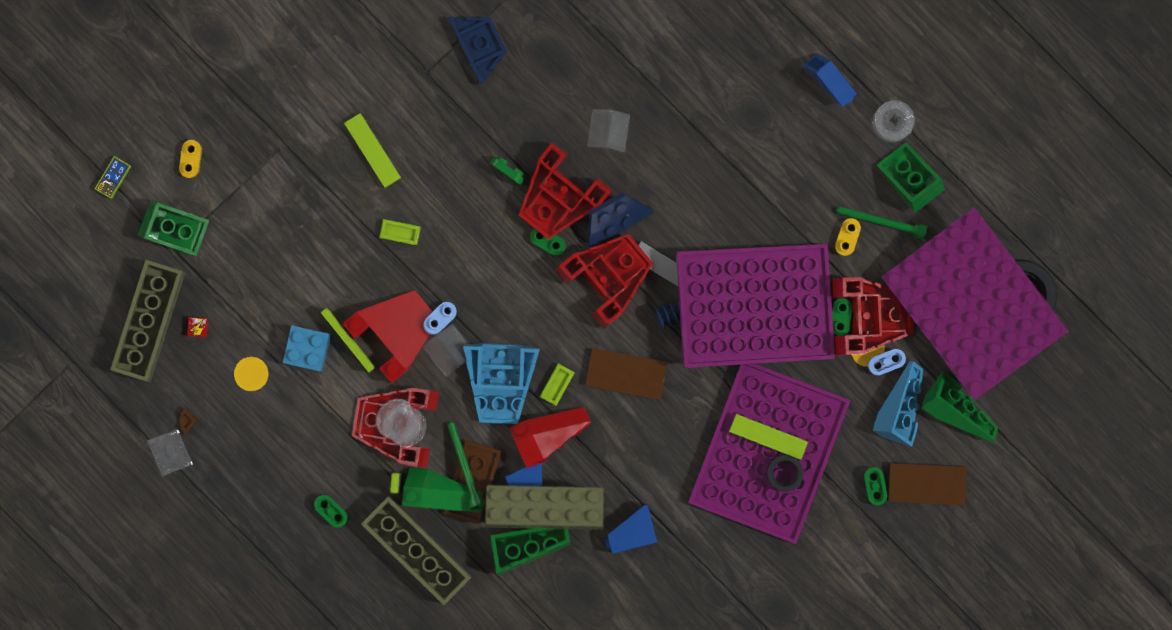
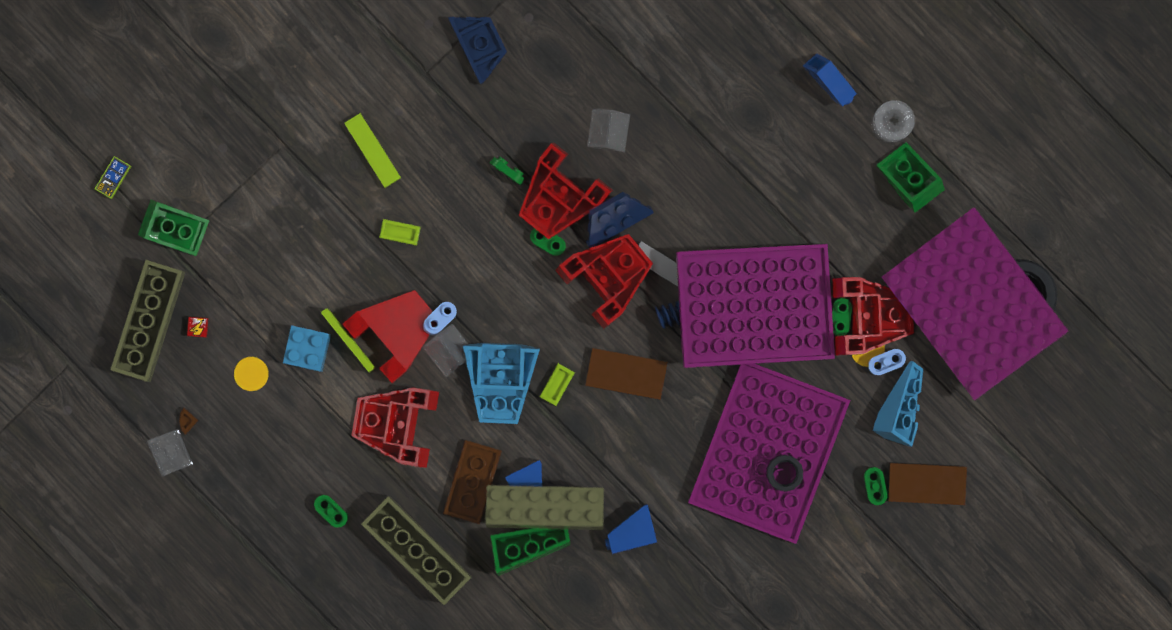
yellow plate [179,140,202,178] -> none
clear wheel [376,399,427,447] -> none
lime tile [390,472,402,493] -> none
green wedge [402,468,484,513] -> none
green piece [447,422,485,510] -> none
red wedge [509,407,591,469] -> none
lime tile [729,414,808,460] -> none
yellow plate [835,218,861,256] -> none
green piece [836,206,928,240] -> none
green wedge [922,371,998,443] -> none

